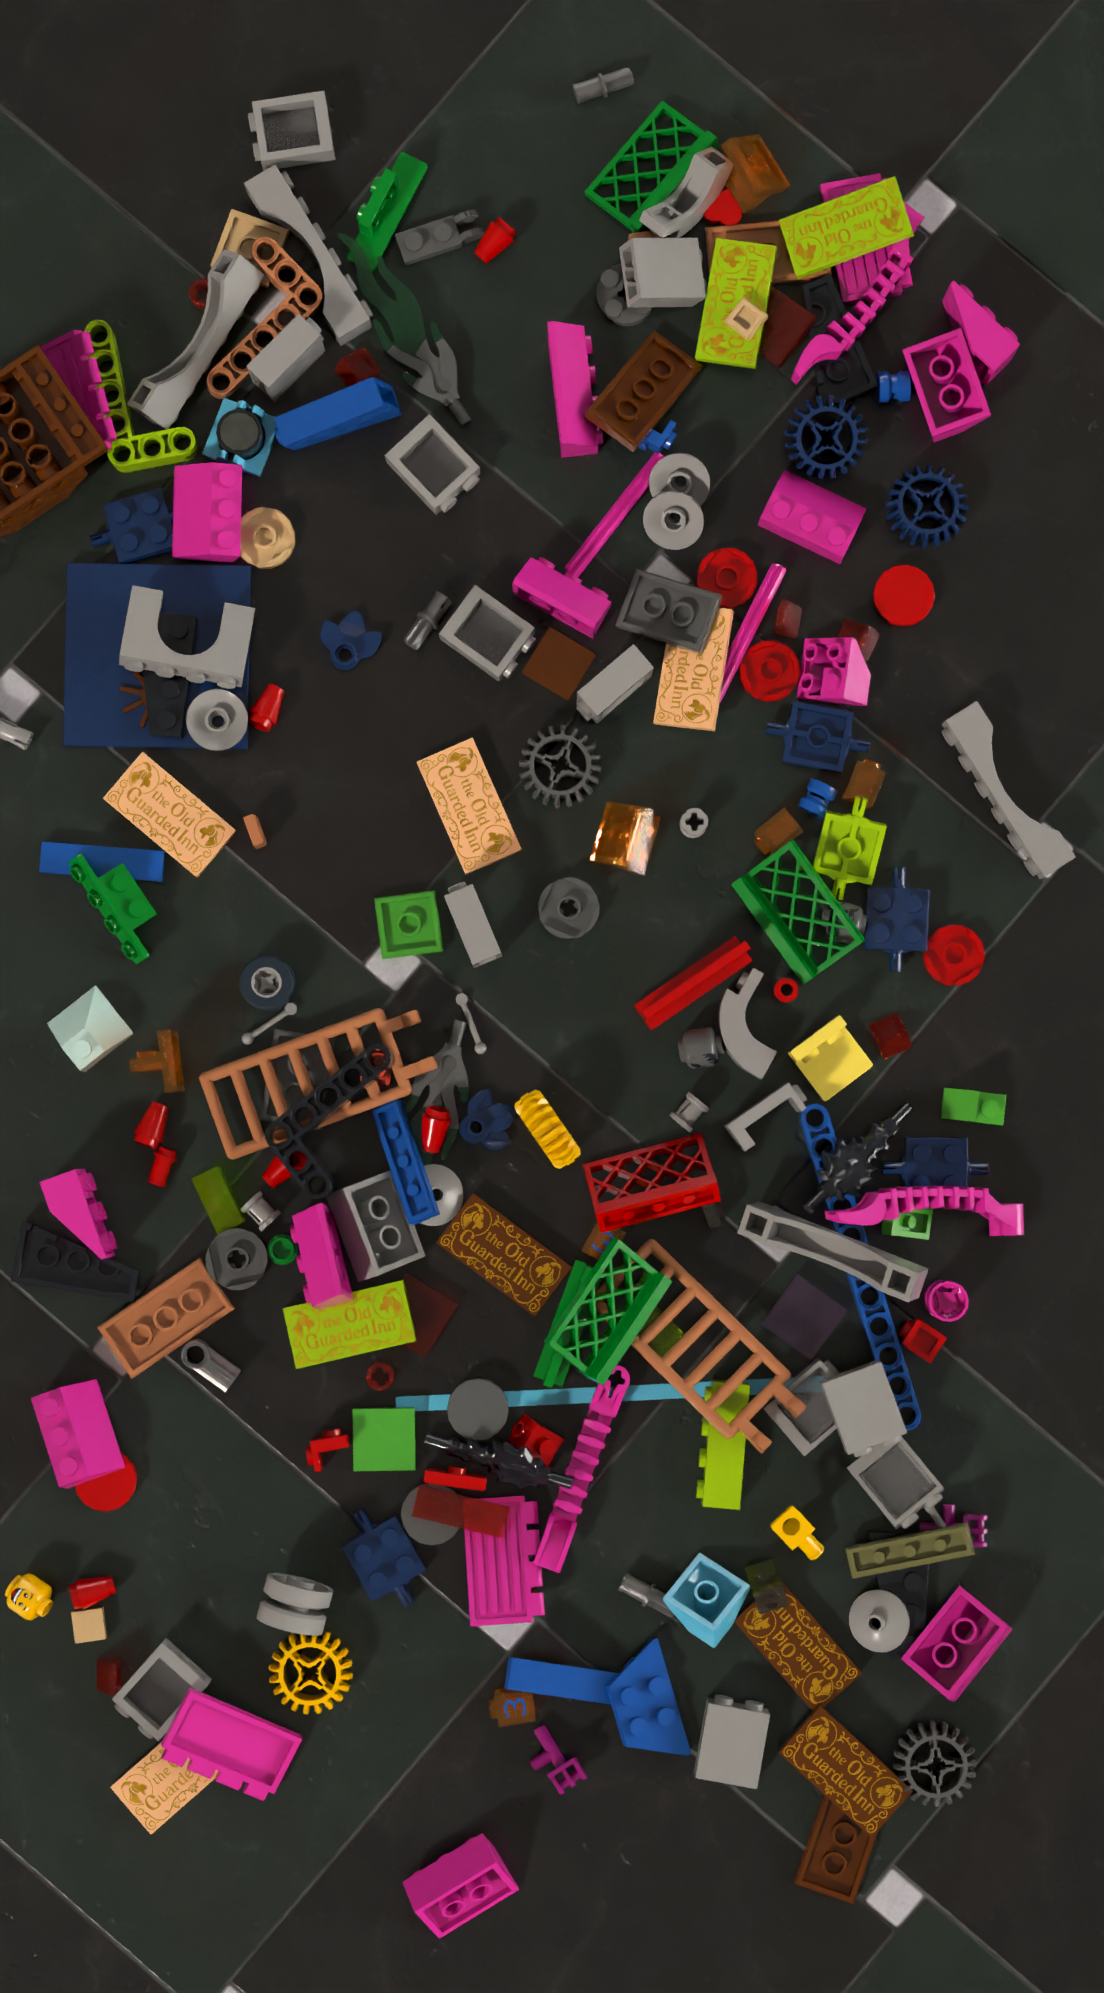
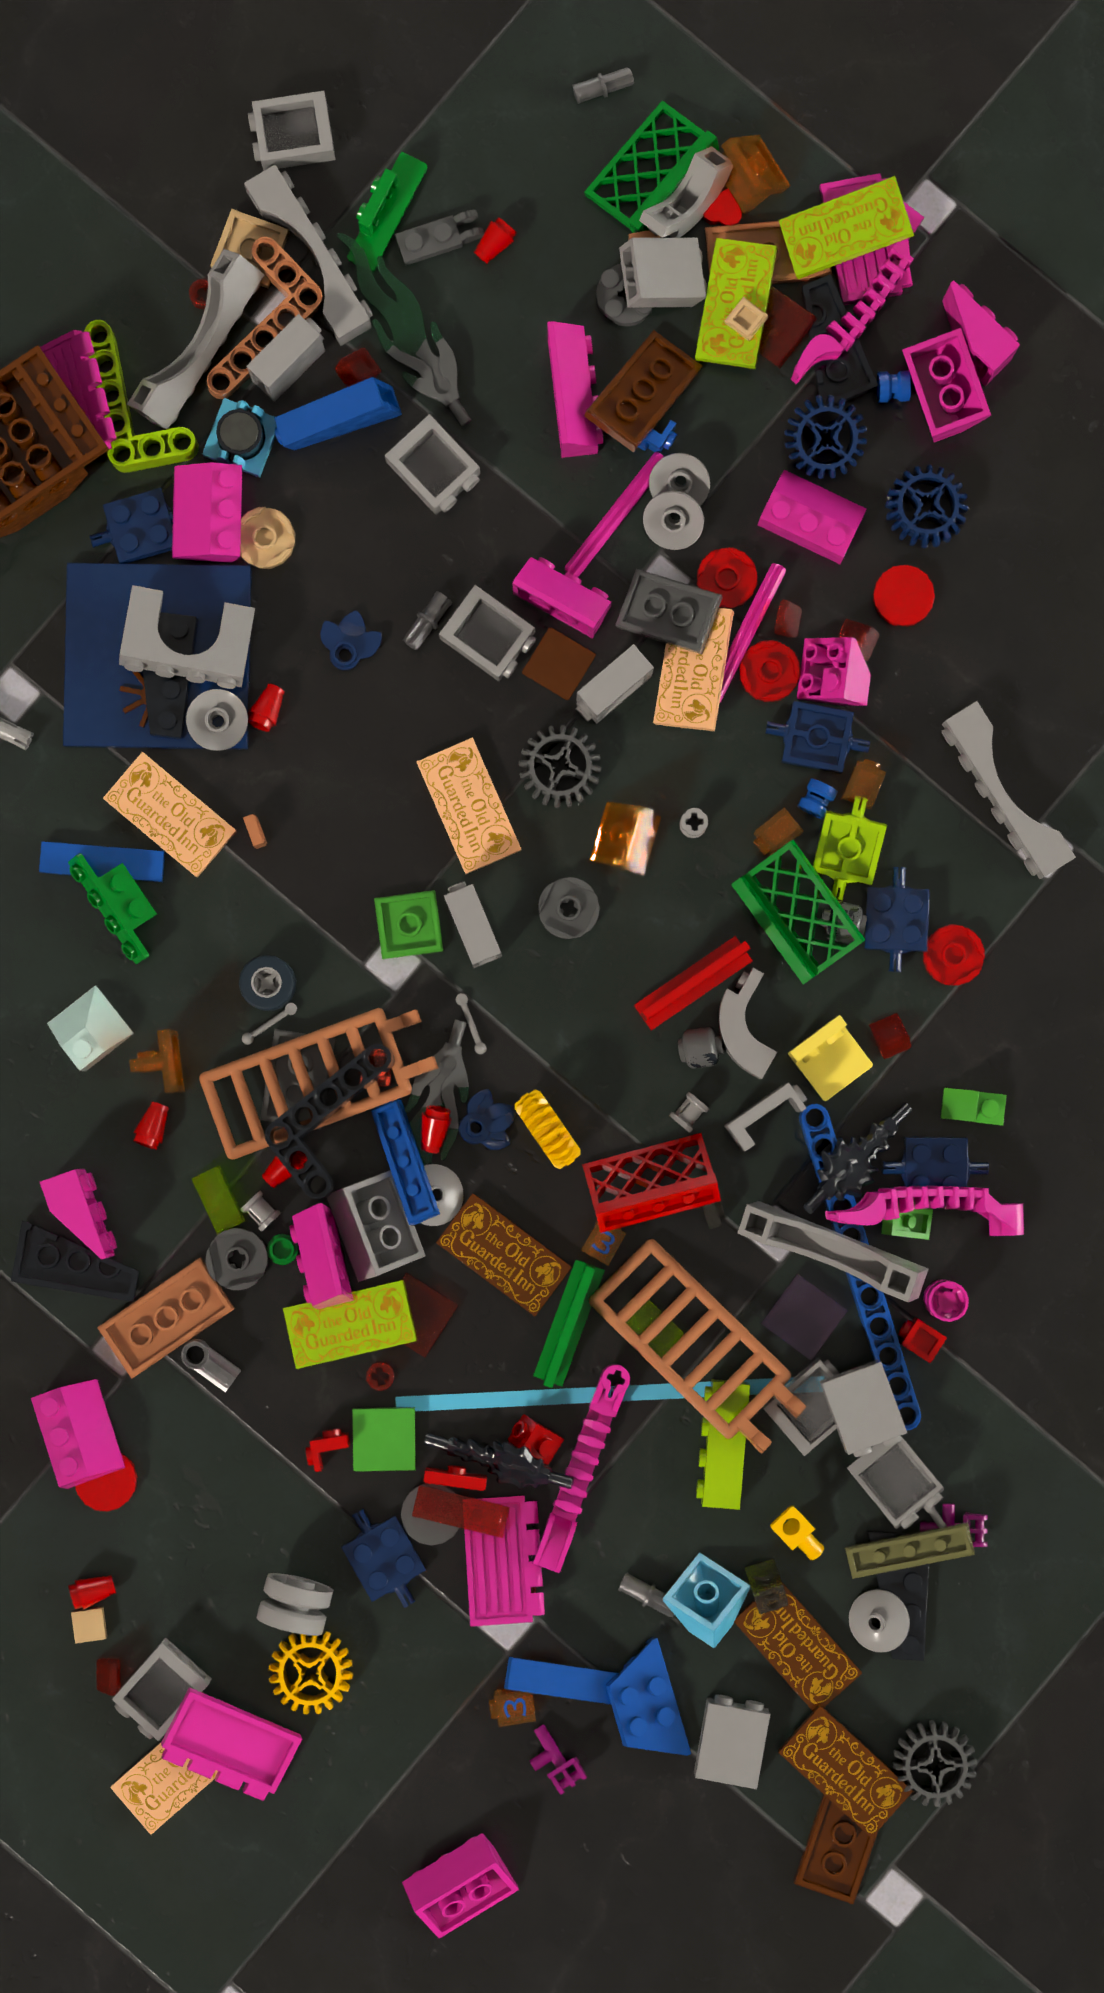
yellow head [5,1573,53,1620] -> none
red pin [147,1146,178,1187] -> none
dark grey tile [447,1378,509,1441] -> none
green fence [544,1237,673,1385] -> none
red pin [774,978,799,1002] -> none
dark pink slope [901,1586,1013,1702] -> none

